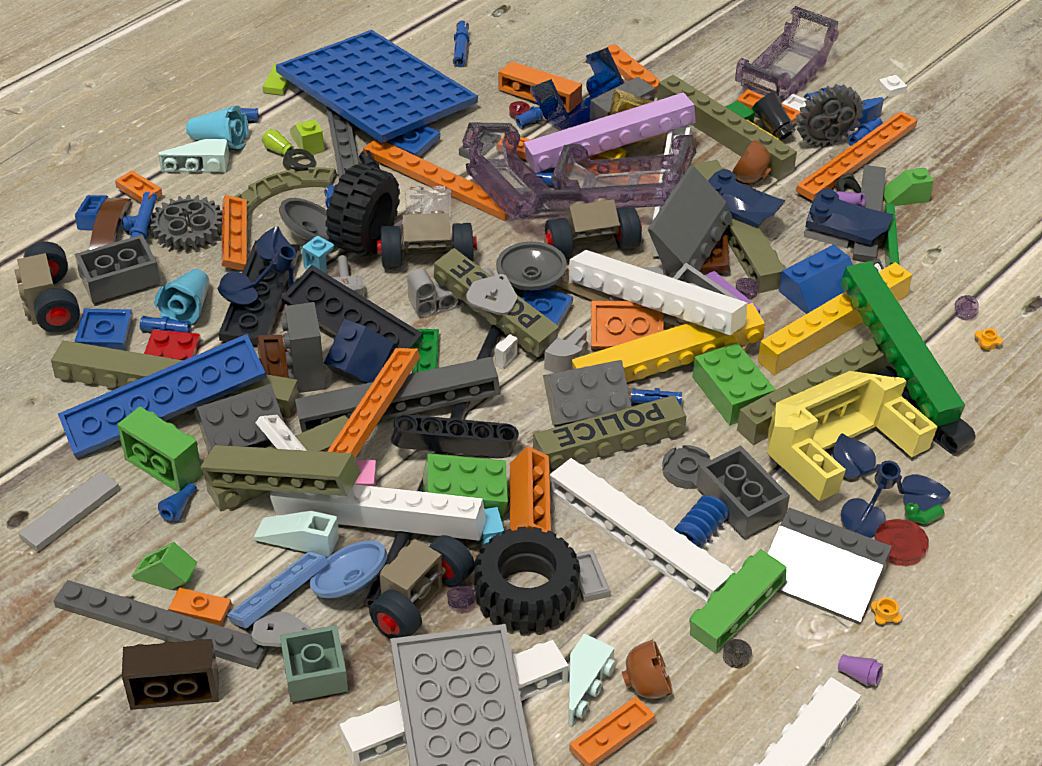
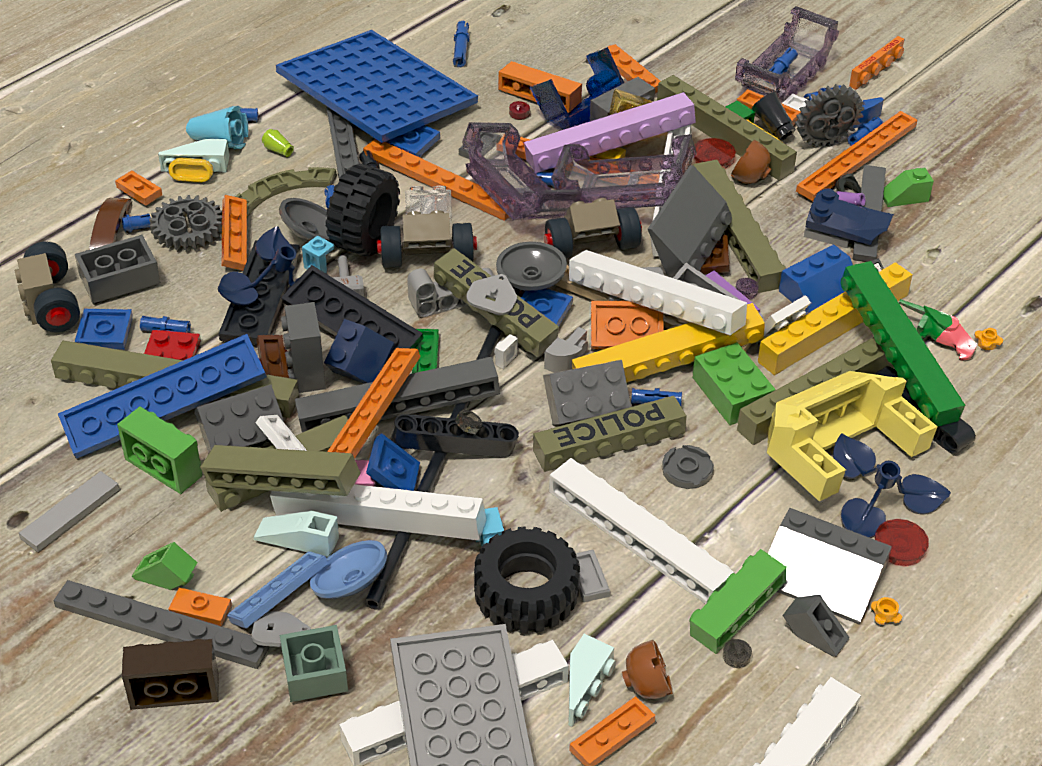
blue slope [75,195,109,230] -> none
blue pin [129,192,158,240] -> none
medium azure cone [154,269,209,324] -> none
blue cone [158,483,197,522] -> none
lime tile [263,63,290,95] -> none
pearl dark grey piece [283,148,316,171] -> none
lime slope [290,119,324,157] -> none
brick [369,535,475,639] -> none
bright green brick [423,454,508,521] -> none
clear purple tile [447,586,475,608] -> none
orange brick [510,446,551,533] -> none
blue pin [515,106,543,128] -> none
blue piece [674,495,729,547] -> none
dark grey brick [696,445,790,538] -> none
dark blue slope [708,169,785,228] -> none
medium lavender cone [838,654,883,687] -> none
white plate [878,75,907,97] -> none
green tile [883,204,899,267] -> none
green arm [904,503,945,525] -> none
clear purple tile [955,295,979,320] -> none
none -> yellow tile [168,158,213,182]
none -> blue plate [366,433,420,491]
none -> clear smoke tile [455,410,482,434]
none -> clear red tile [692,138,736,168]
none -> white plate [756,295,811,344]
none -> blue pin [765,48,798,83]
none -> dark grey slope [782,594,850,656]
none -> orange plate [849,36,905,90]
none -> animal [899,299,977,360]

